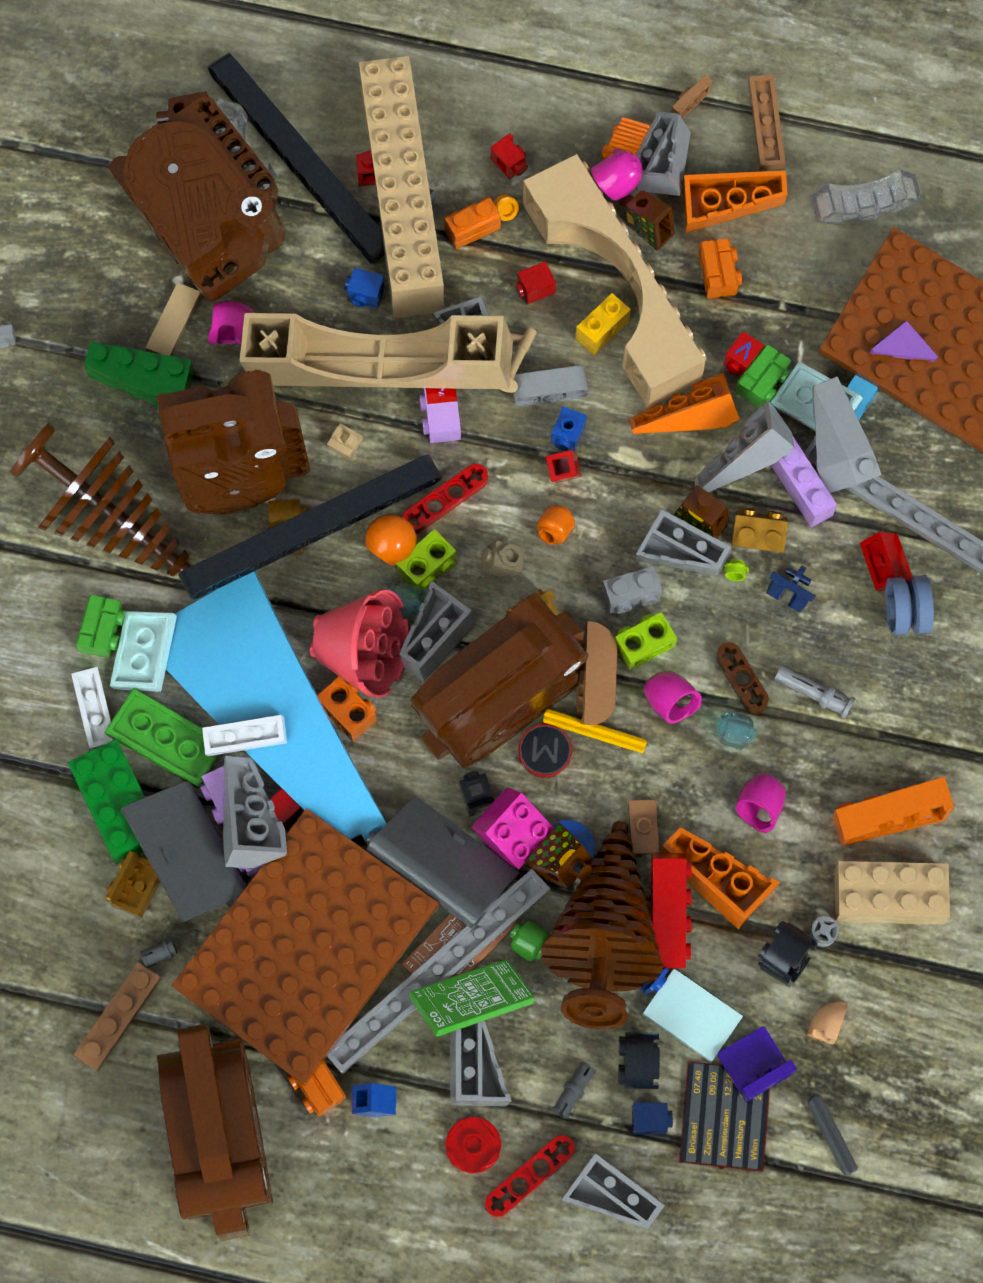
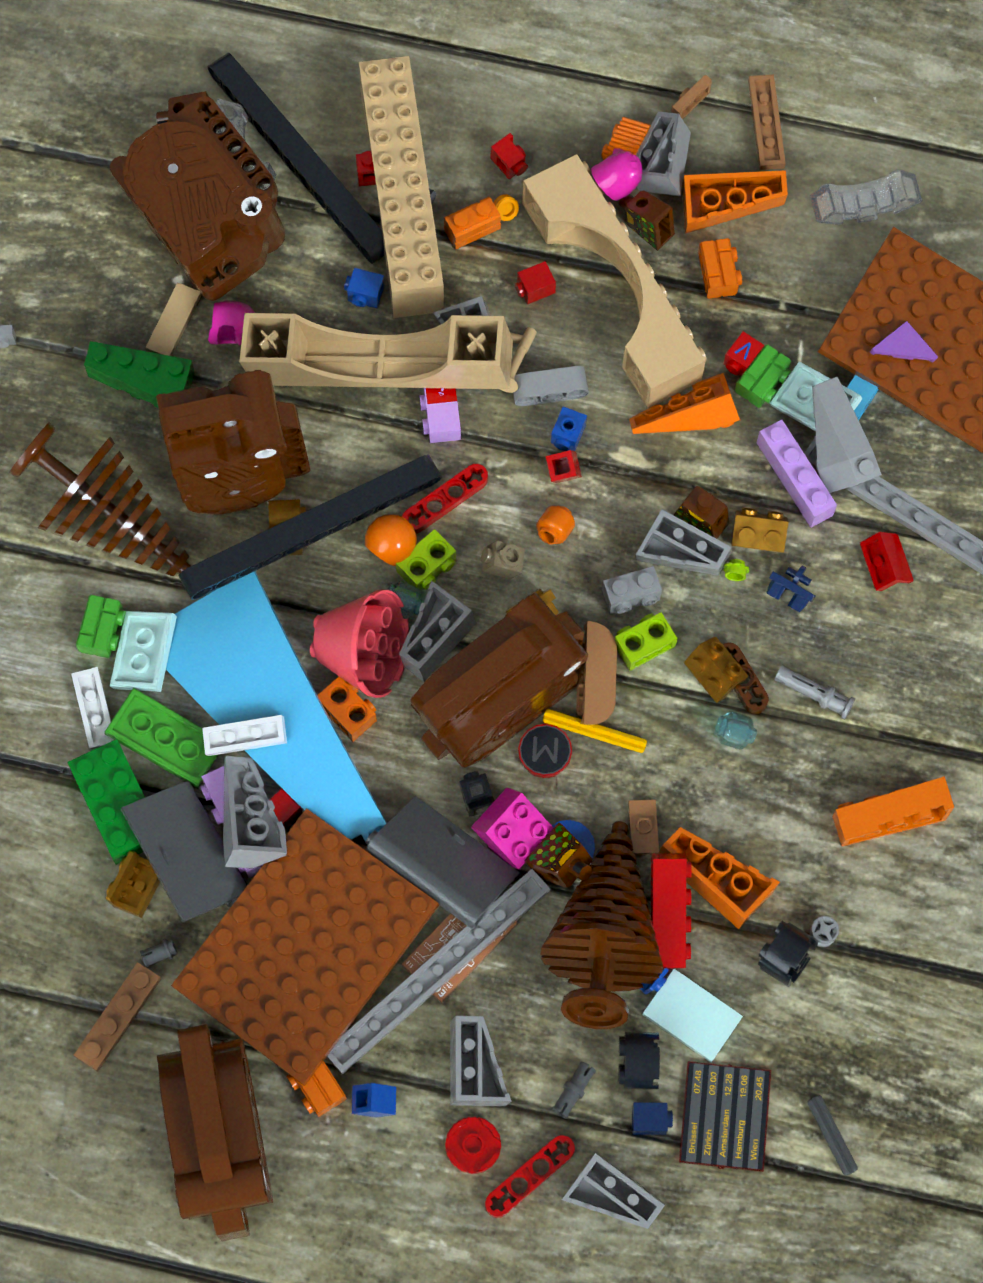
tan tile [327,423,363,460] -> none
bright green tile [410,959,535,1037] -> none
bright green head [509,920,549,962] -> none
yellow brick [575,293,631,355] -> none
dark pink piece [643,671,702,724] -> none
light grey wedge [694,401,794,492] -> none
dark purple bracket [717,1027,797,1103] -> none
dark pink piece [735,773,786,833] -> none
light nougat brick [807,1001,847,1045] -> none
tan brick [834,861,950,925] -> none
sand blue wheel [885,575,934,636] -> none
none -> pearl gold bracket [683,637,748,703]

